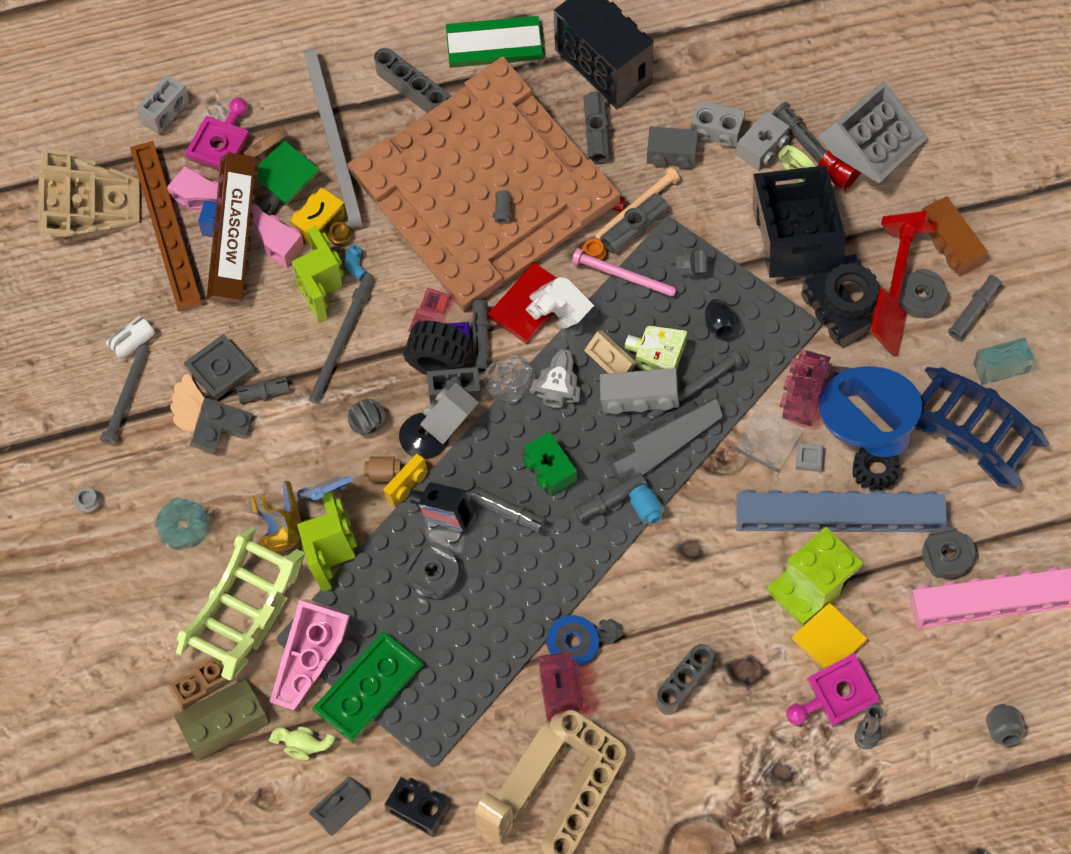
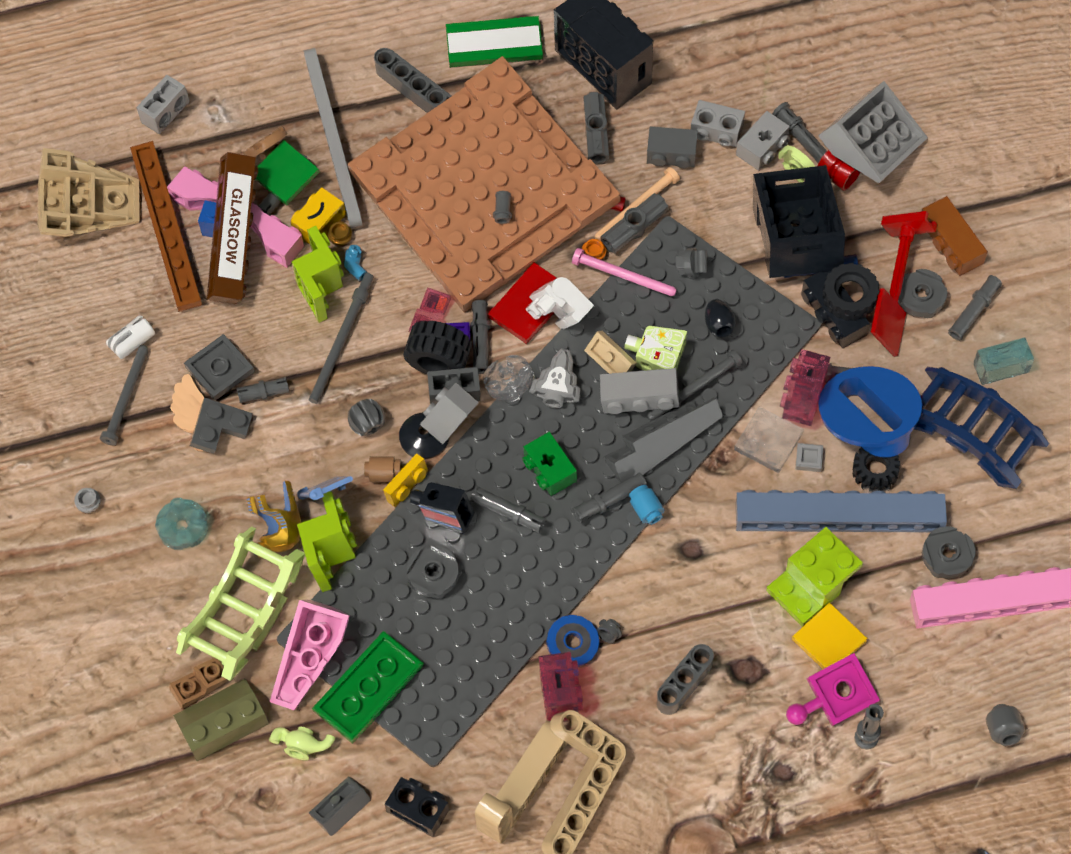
dark pink plate [185,97,250,170] -> none

